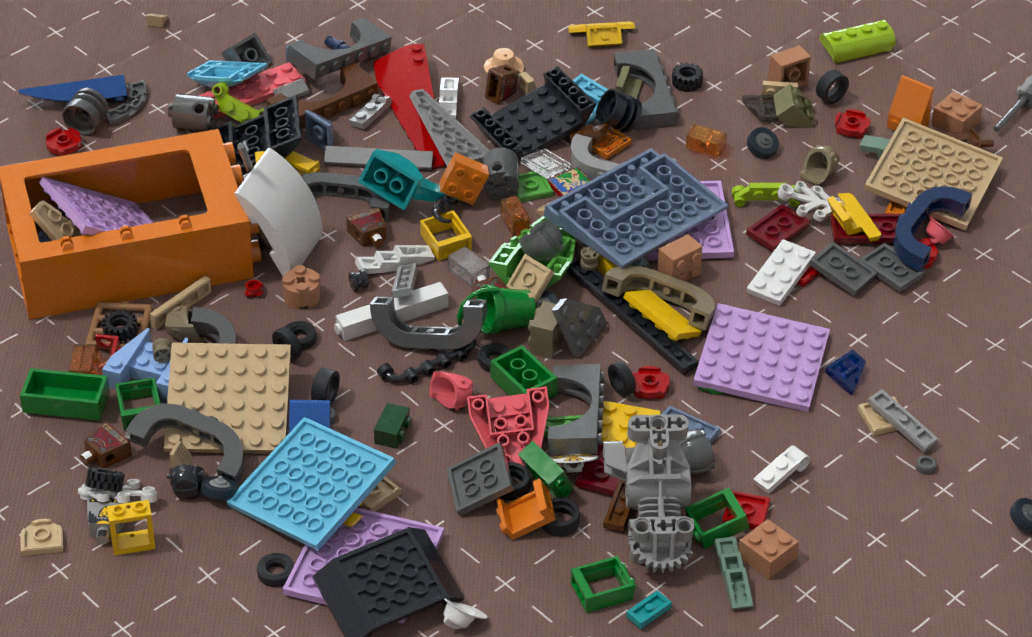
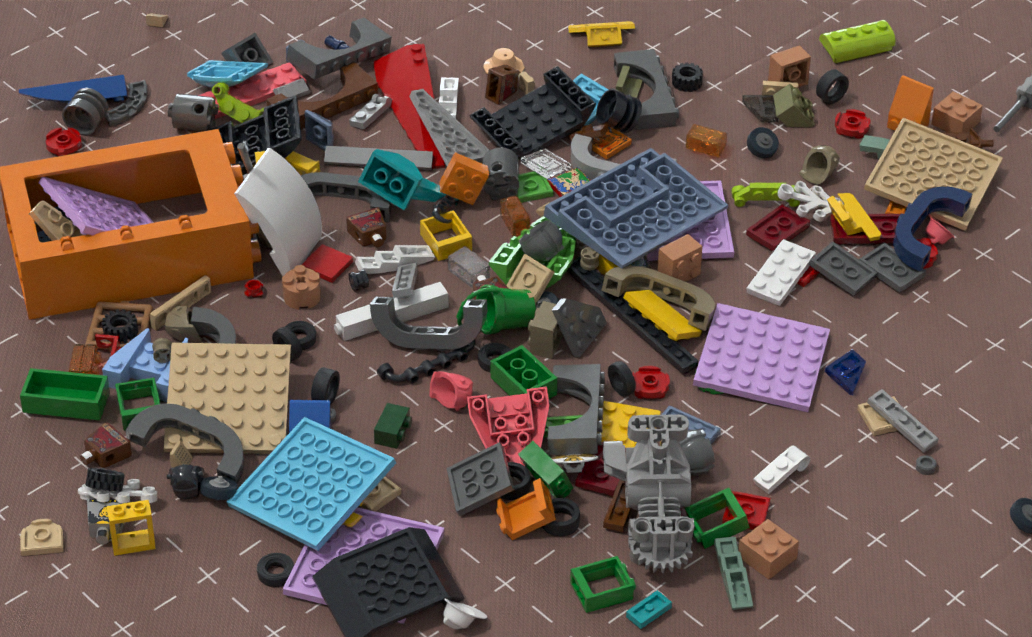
none -> red tile [301,244,353,283]

